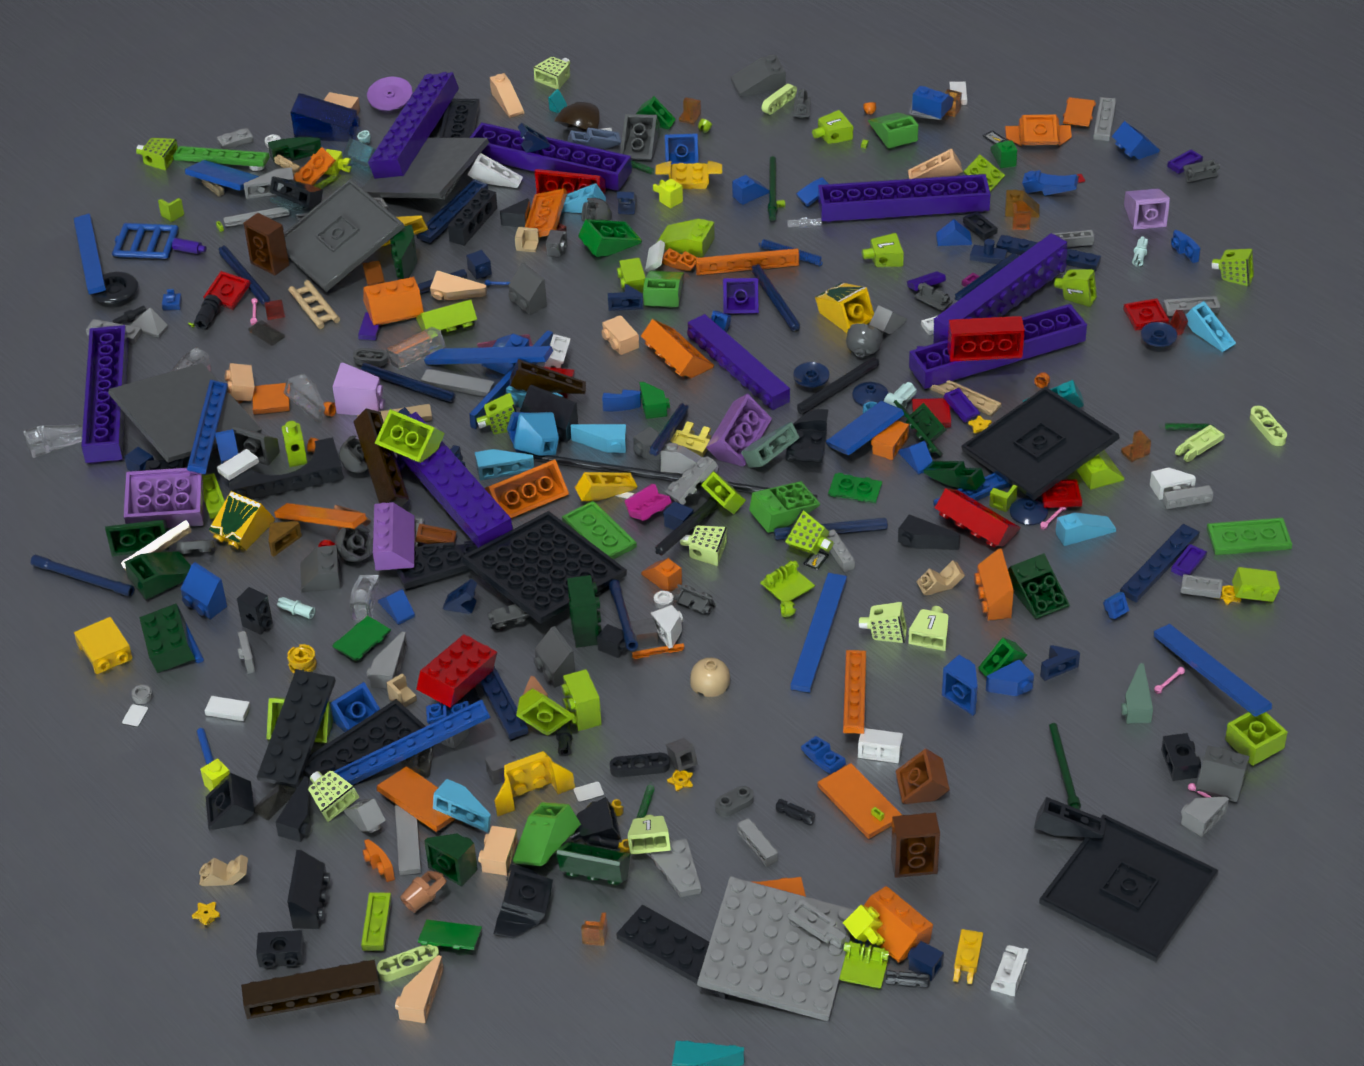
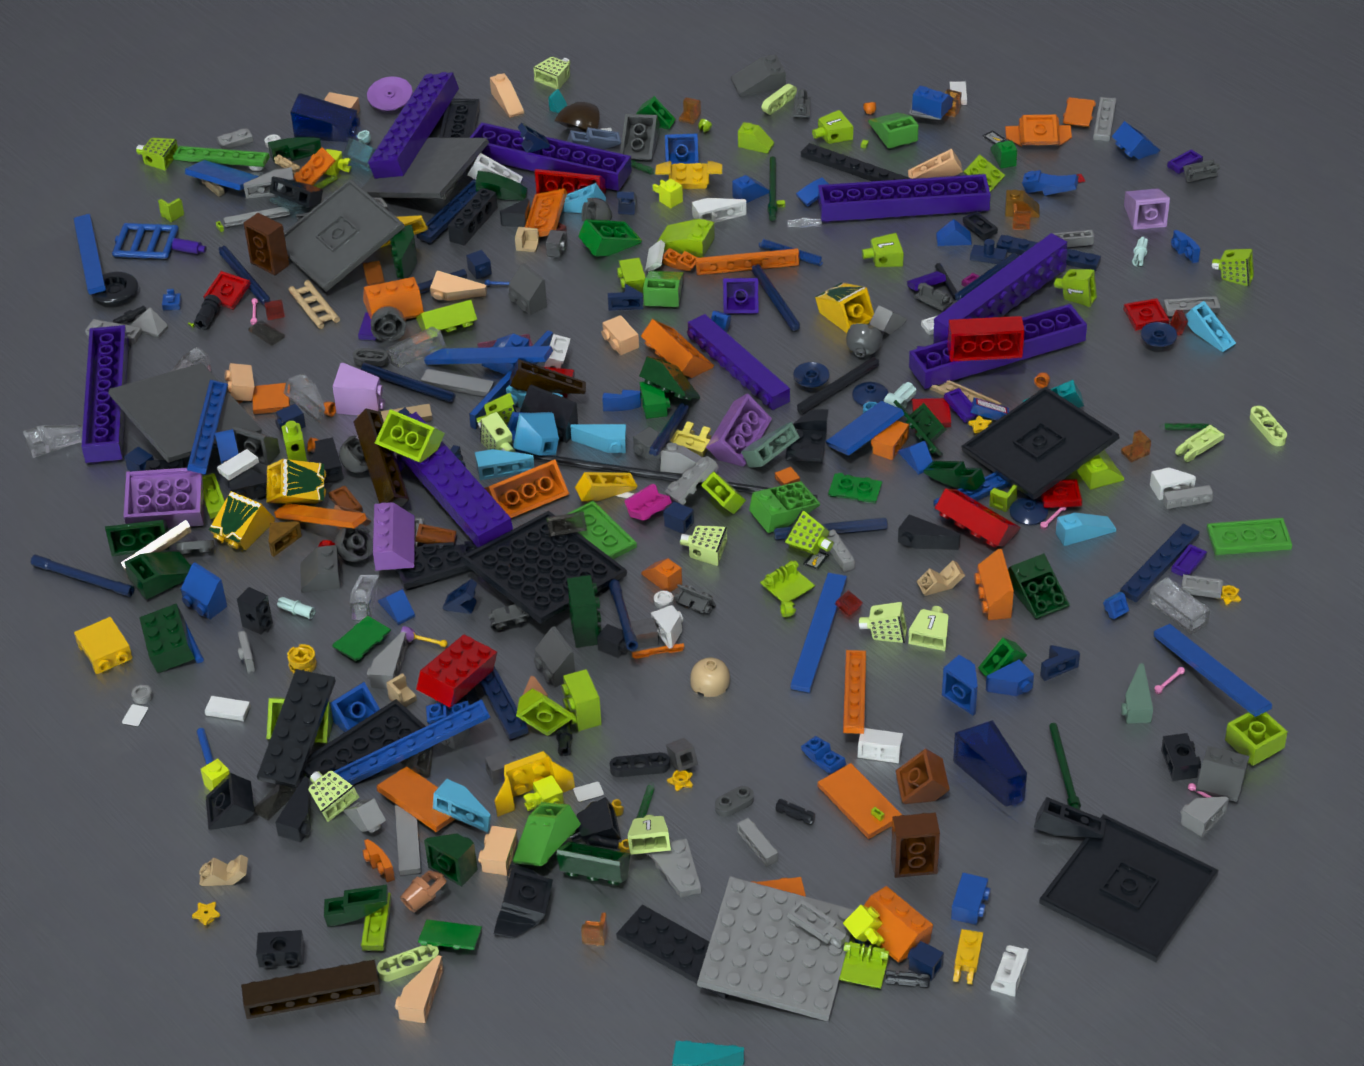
black slope [287,850,330,929] -> none
black axle [655,498,718,556] -> none
lime brick [1232,567,1280,602] -> none
none -> slope [266,459,326,504]
none -> dark blue brick [275,404,306,430]
none -> dark green slope [324,884,388,927]
none -> dark orange tile [328,485,363,512]
none -> dark grey cylinder [371,306,406,342]
none -> hinge [401,626,448,648]
none -> dark green slope [476,171,527,201]
none -> yellowish green torso [480,412,515,452]
none -> neon yellow brick [523,775,564,811]
none -> clear smoke slope [546,511,587,537]
none -> dark green slope [639,356,700,401]
none -> white slope [692,198,746,223]
none -> lime slope [738,122,774,154]
none -> orange tile [775,467,800,486]
none -> black plate [801,143,912,181]
none -> clear red tile [835,590,863,617]
none -> black bar [935,263,957,300]
none -> blue brick [951,873,991,925]
none -> clear blue slope [953,720,1027,807]
none -> blue slope [970,397,1009,421]
none -> clear brick [1148,577,1210,635]

